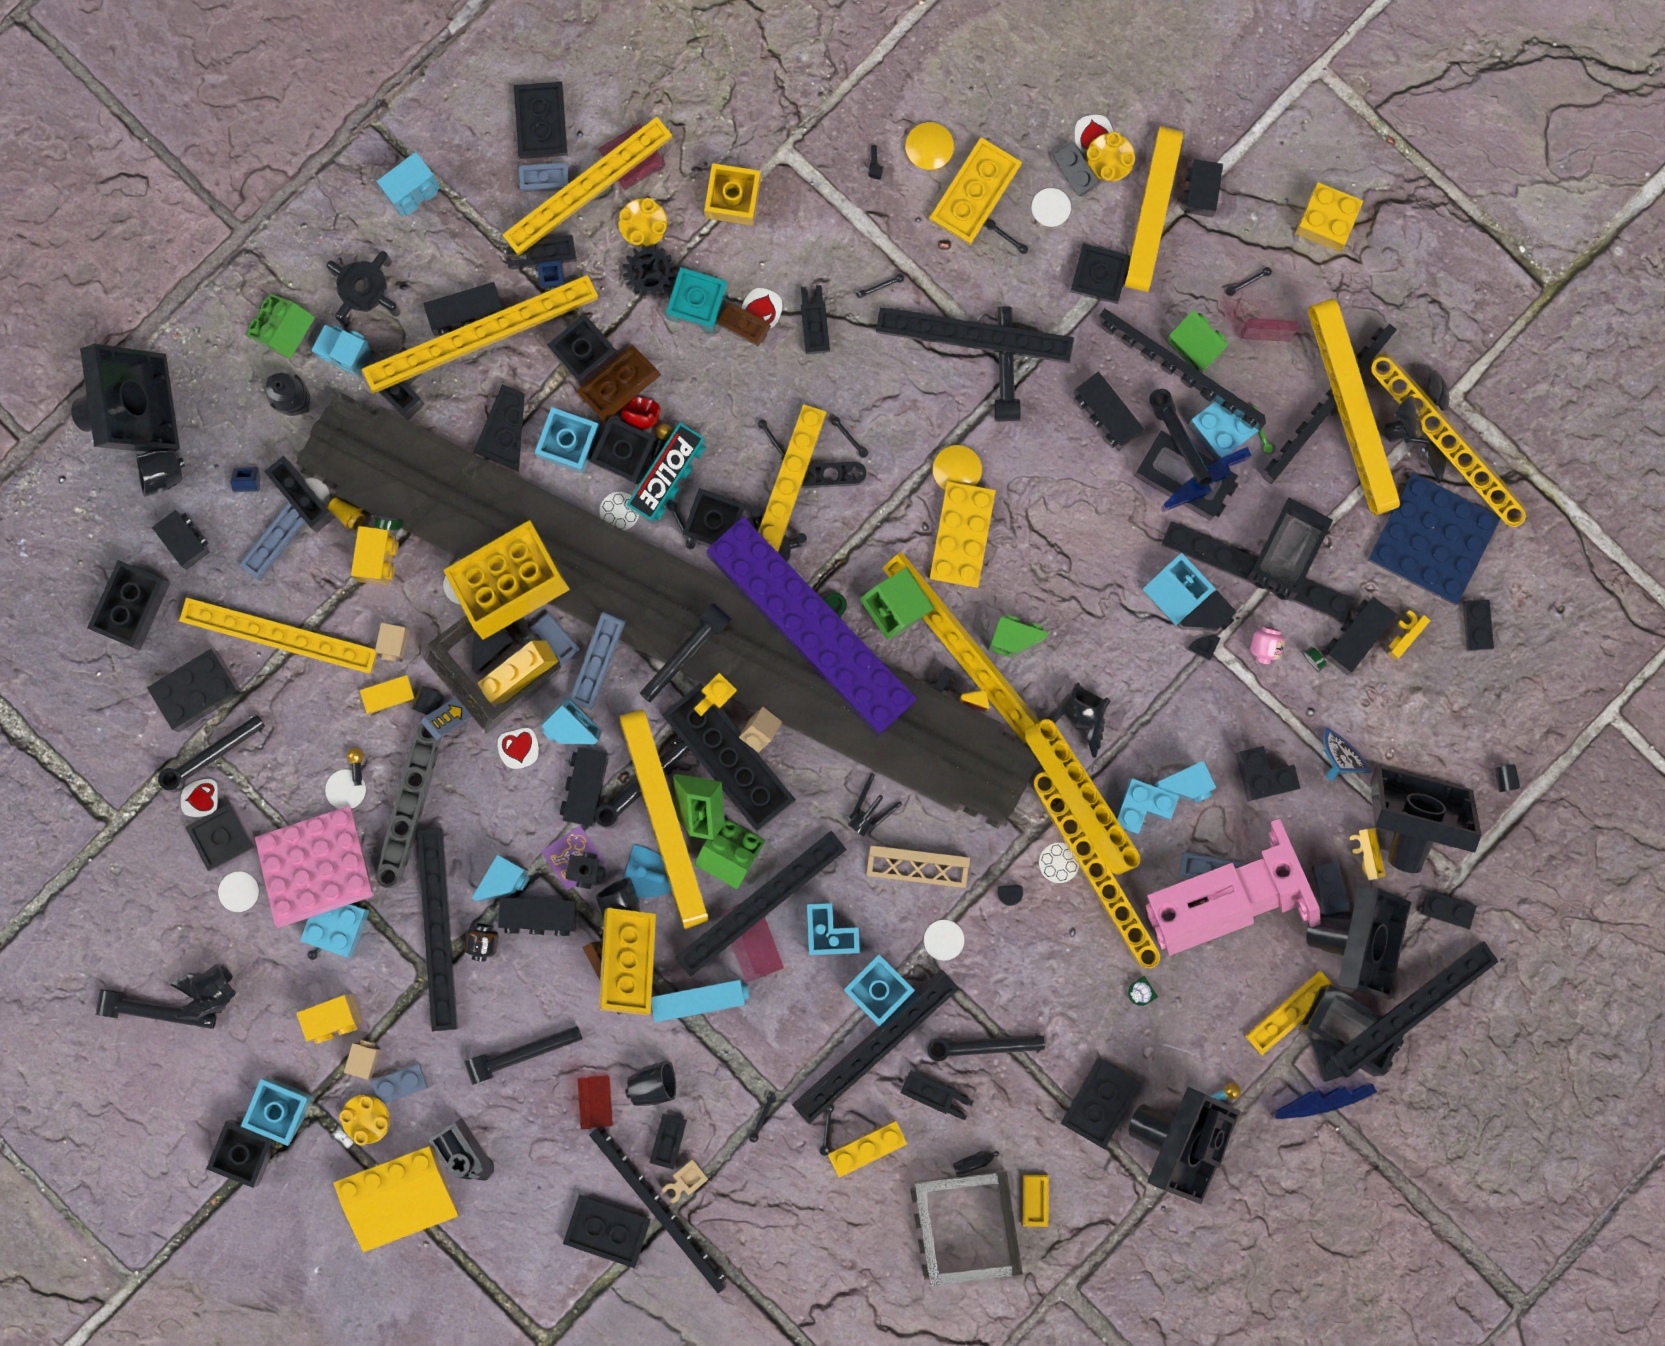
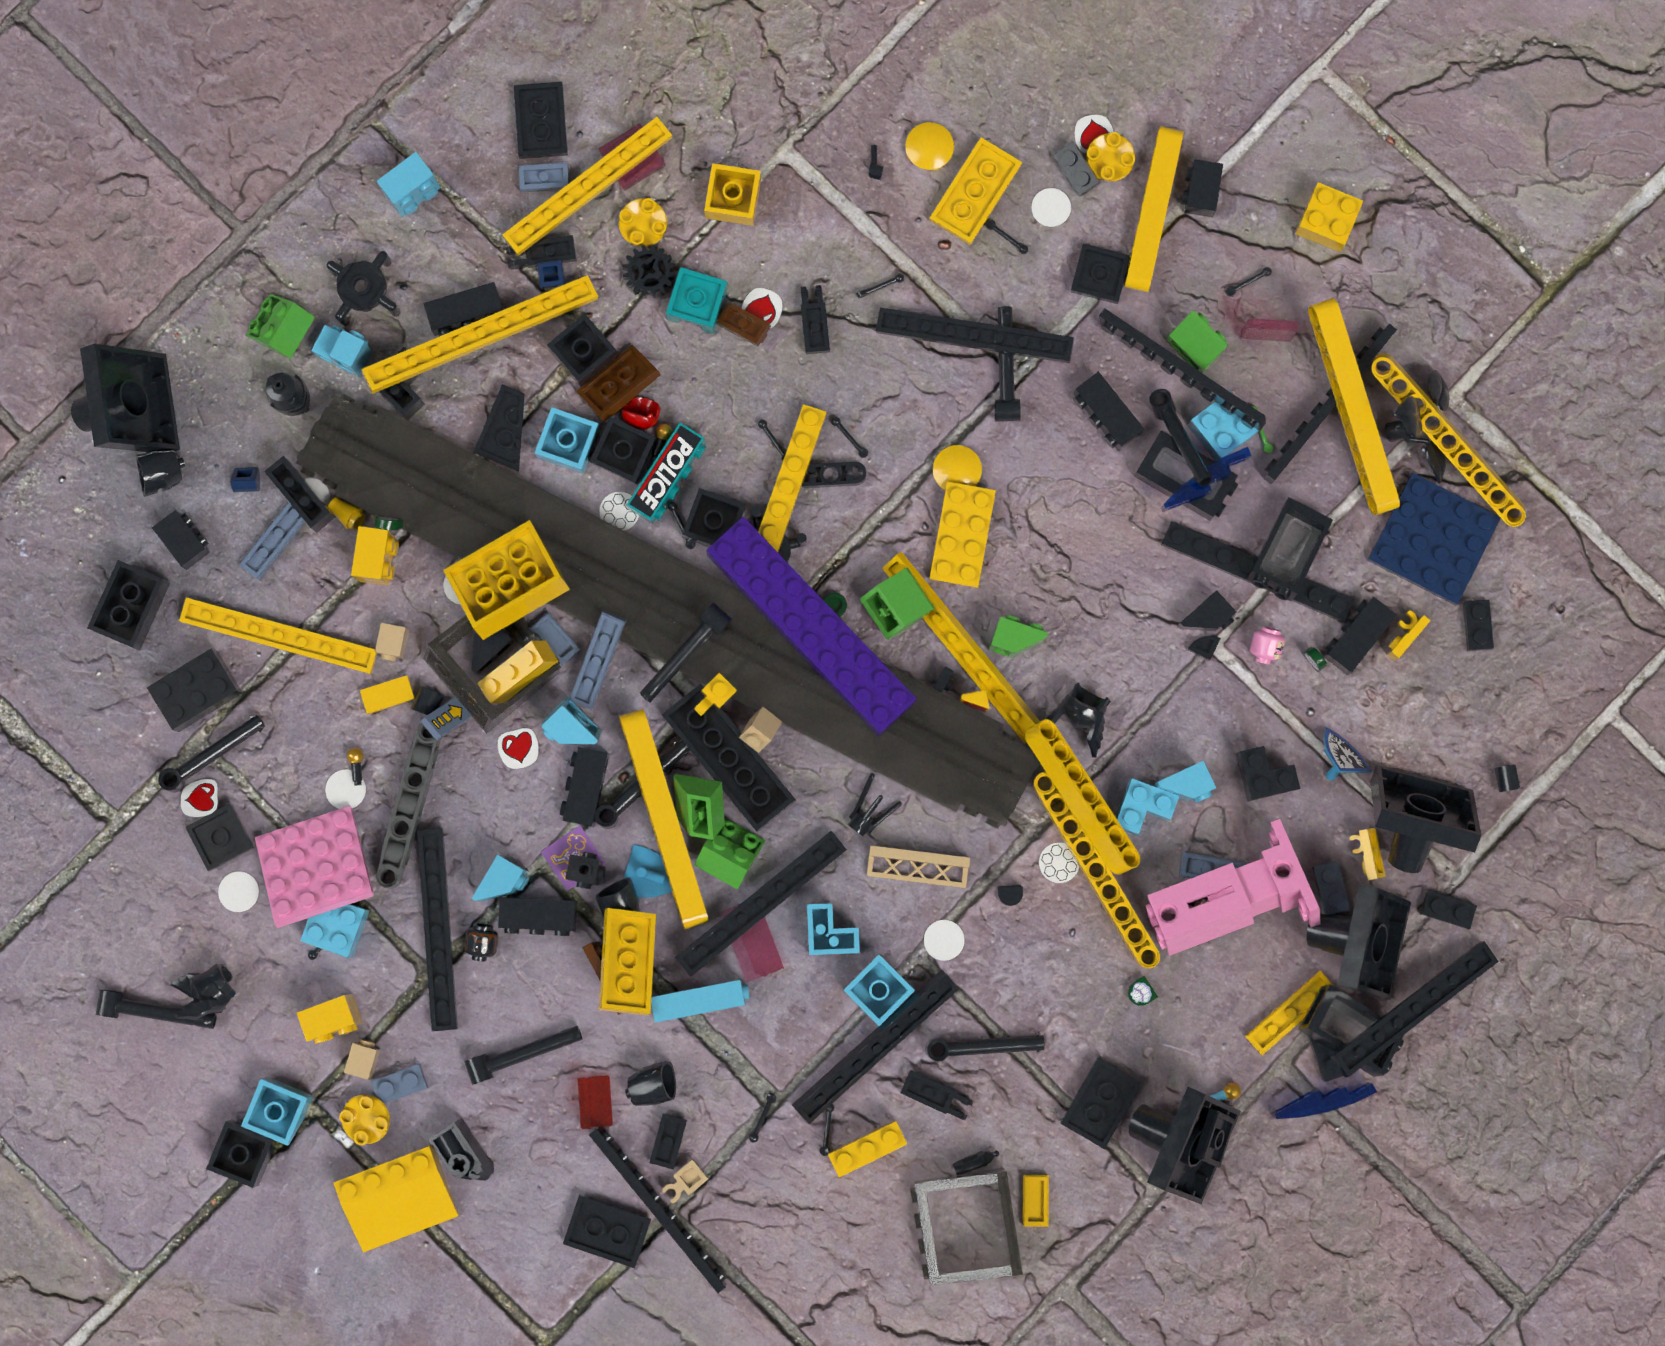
medium azure slope [1142,553,1216,626] -> none

